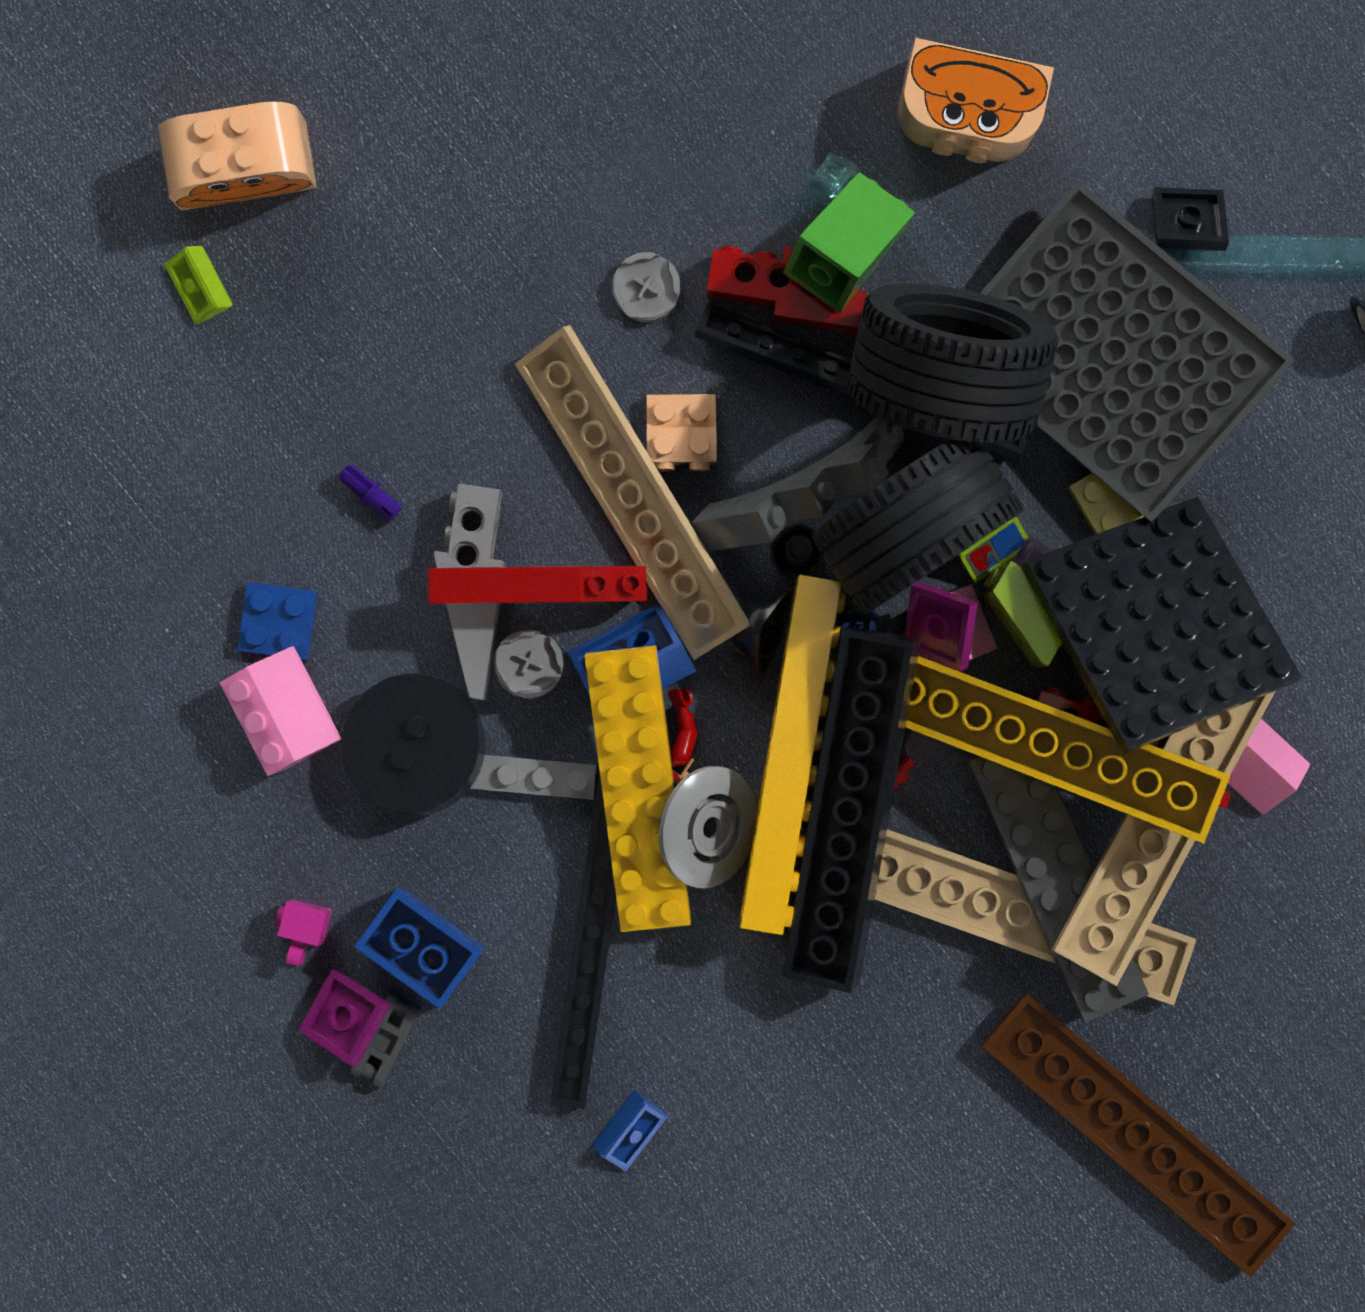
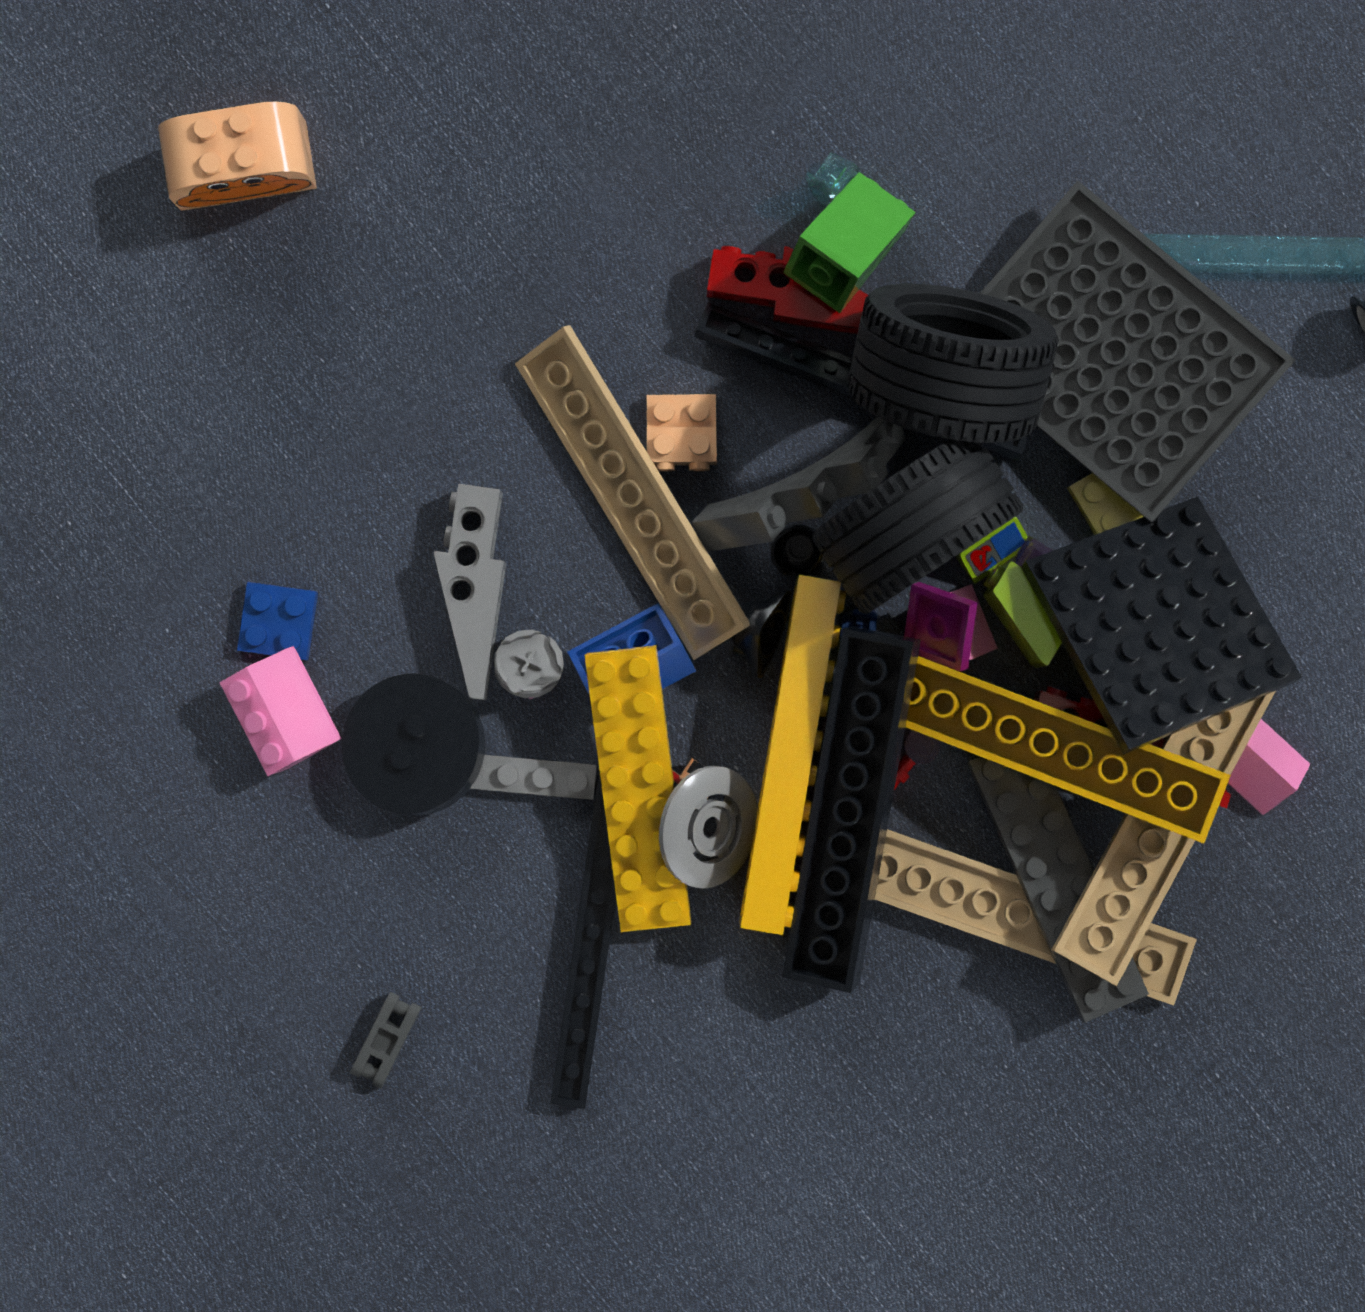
lime slope [164,246,232,325] -> none
dark pink brick [275,899,333,966] -> none
magenta plate [299,969,391,1066] -> none
dark purple axle [339,464,403,523] -> none
blue brick [354,886,486,1009] -> none
red brick [426,566,647,604] -> none
blue slope [593,1090,668,1172] -> none
light grey tile [612,252,680,322] -> none
red arm [668,689,698,767] -> none
brick [898,38,1054,163] -> none
reddish brown plate [980,992,1296,1277] -> none
black plate [1151,187,1229,251] -> none

